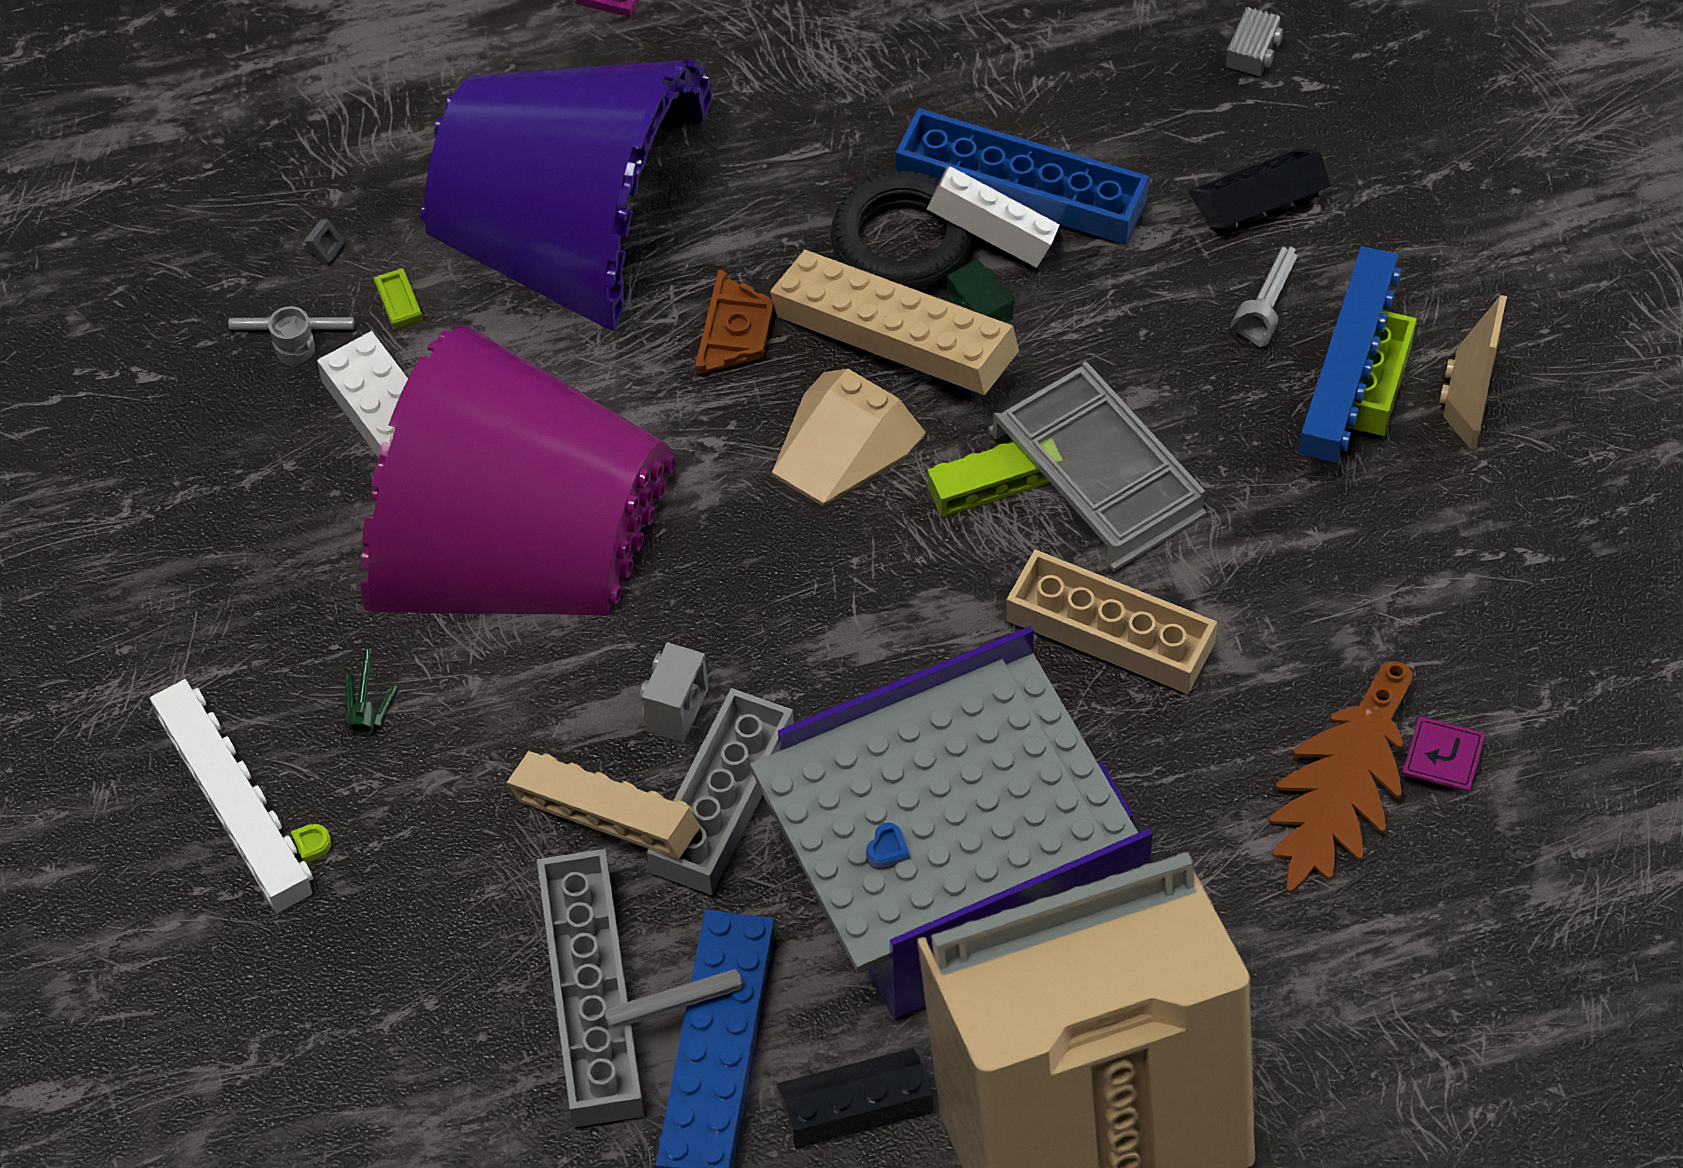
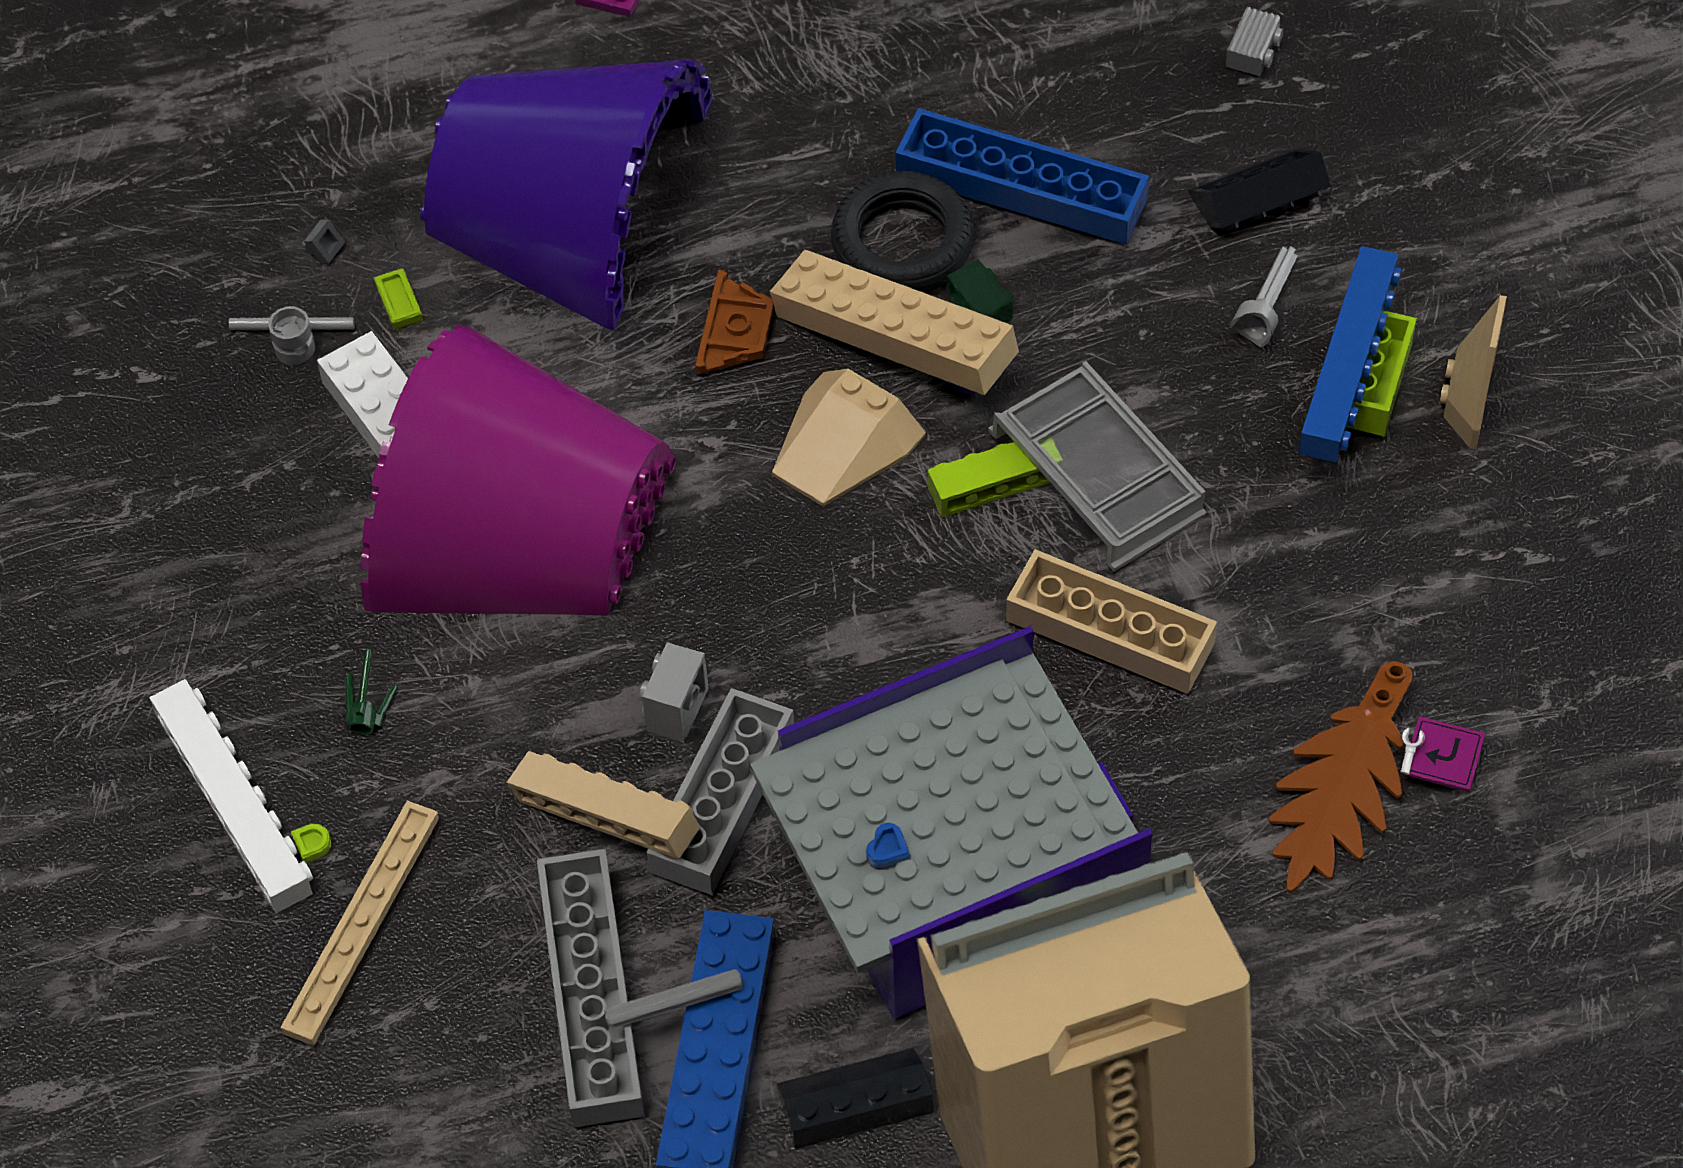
white slope [927,166,1060,268] -> none
none -> tan plate [280,800,439,1046]
none -> white hand [1400,728,1425,775]

